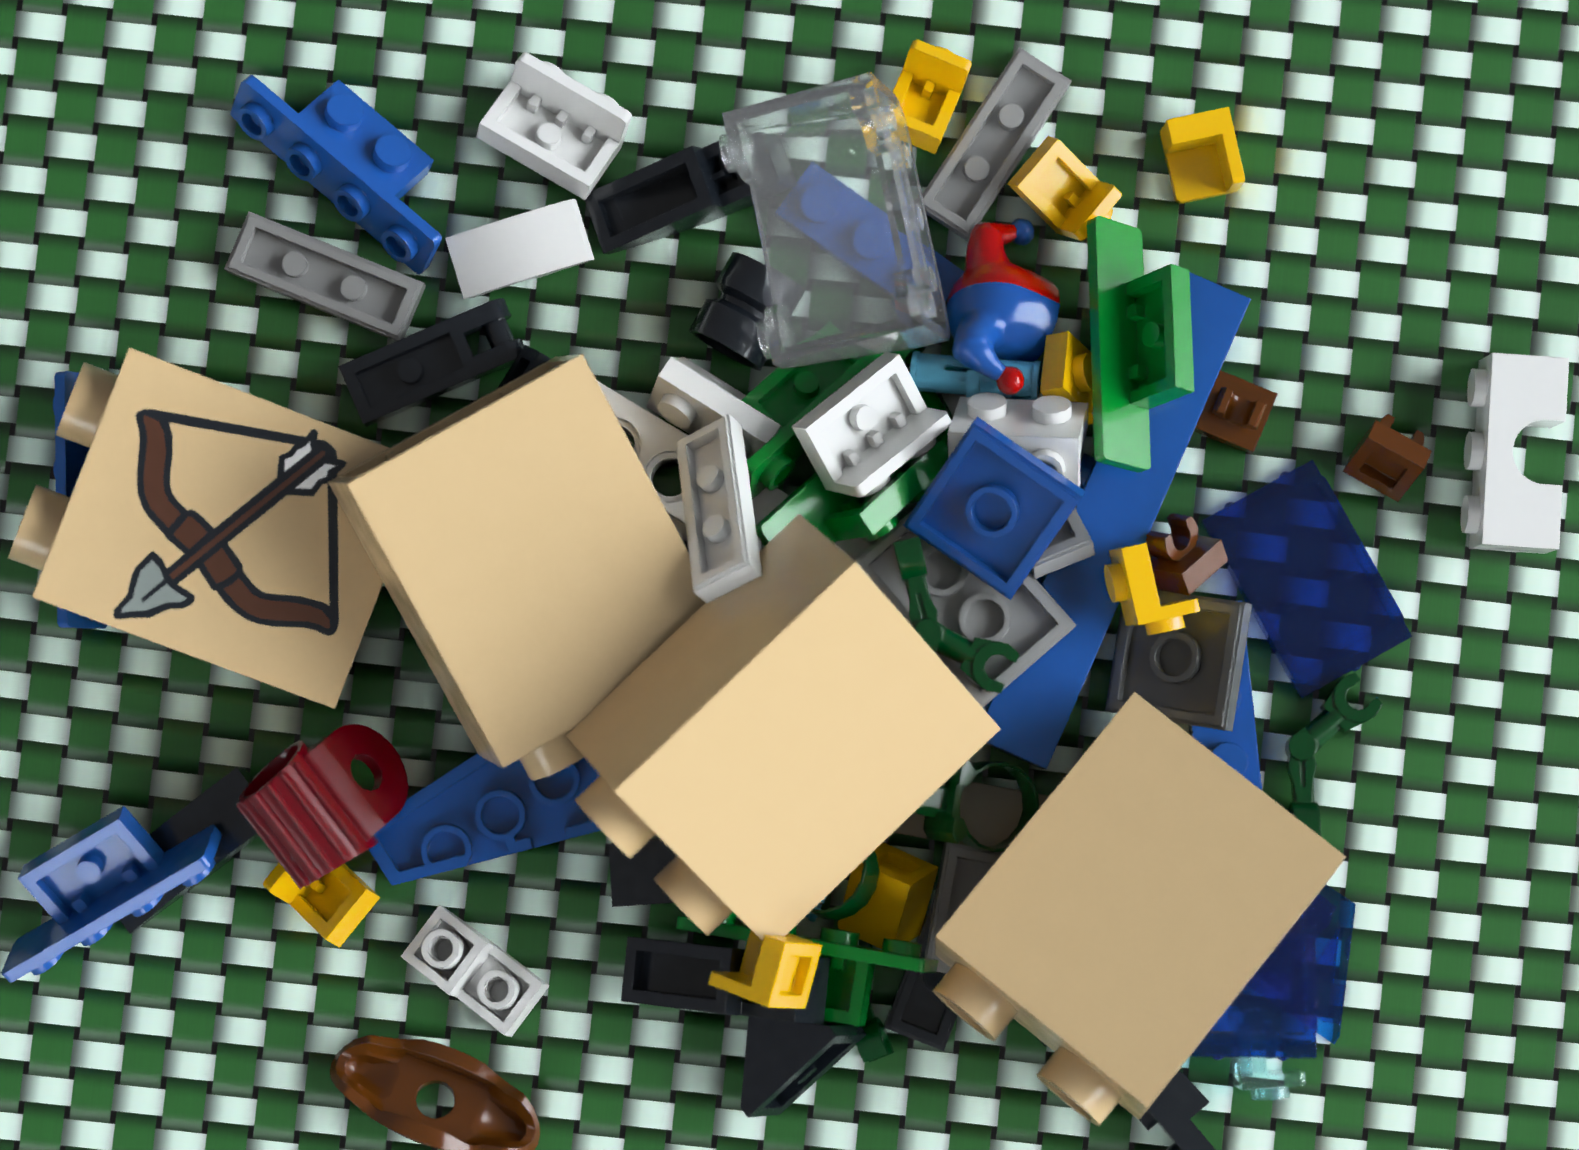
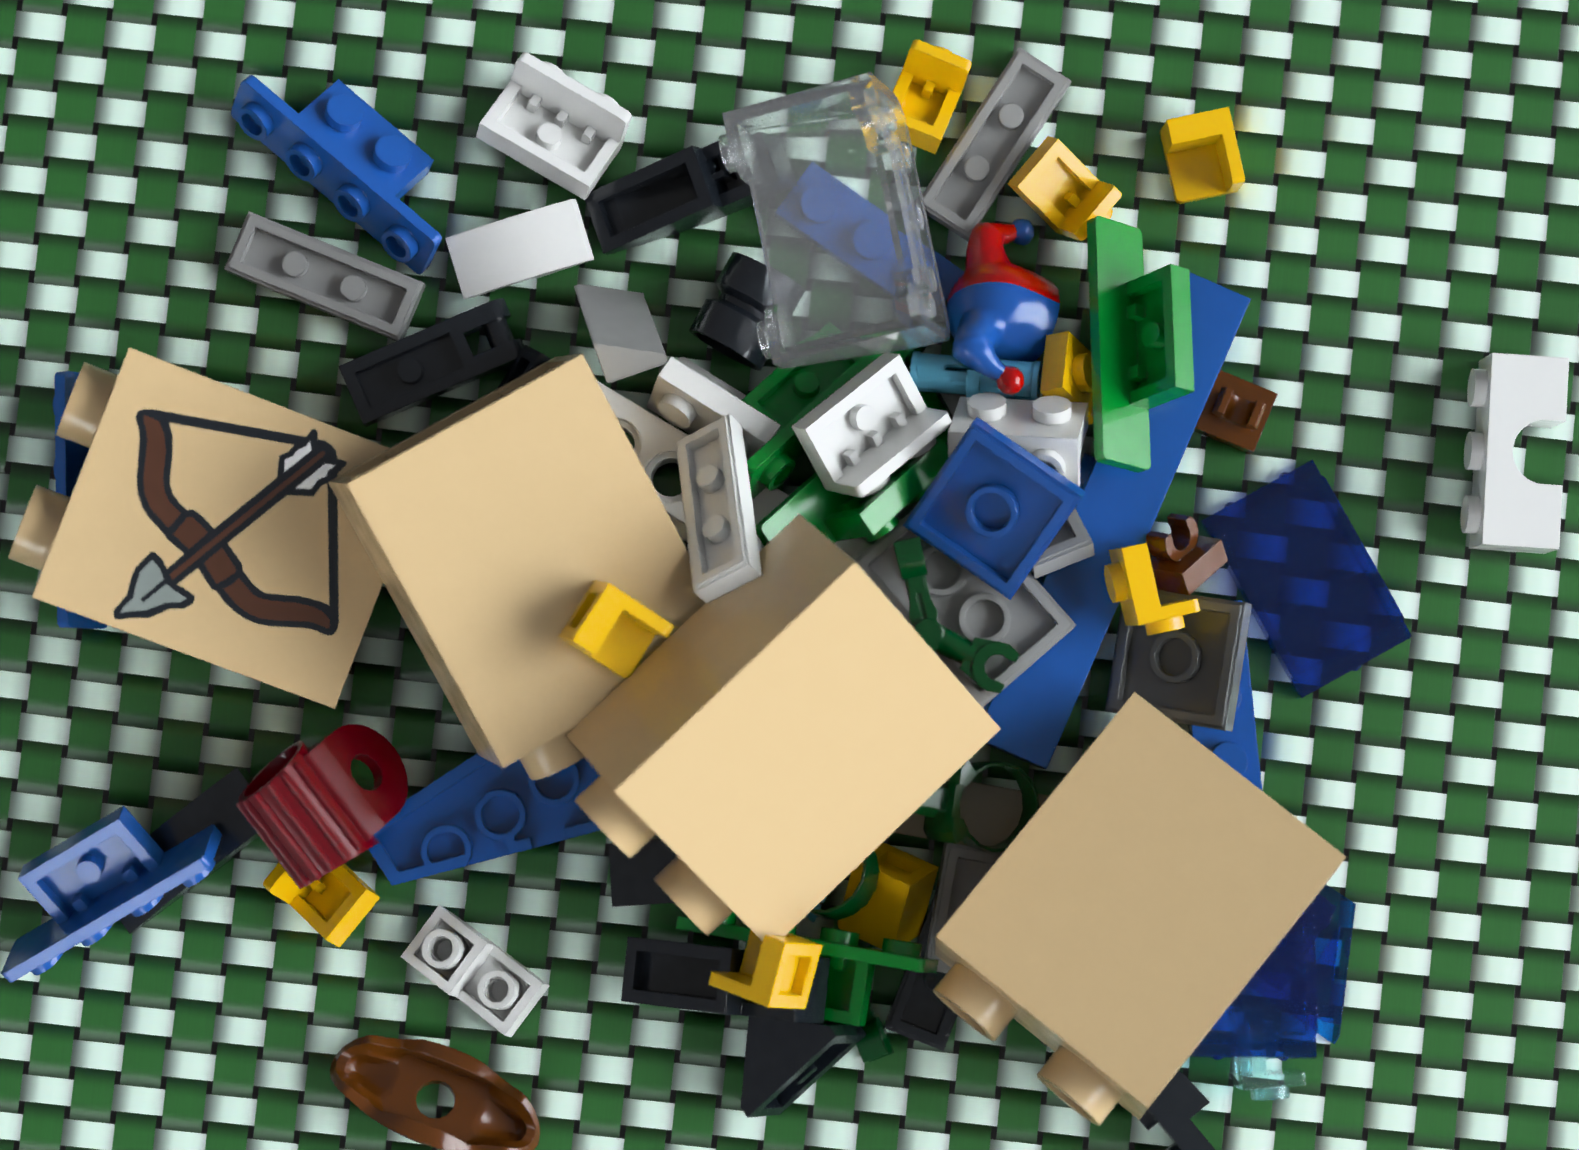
dark green piece [1285,673,1383,836] -> none
reddish brown tile [1343,414,1432,502] -> none
none -> yellow panel [558,580,674,678]
none -> light grey slope [574,284,668,383]

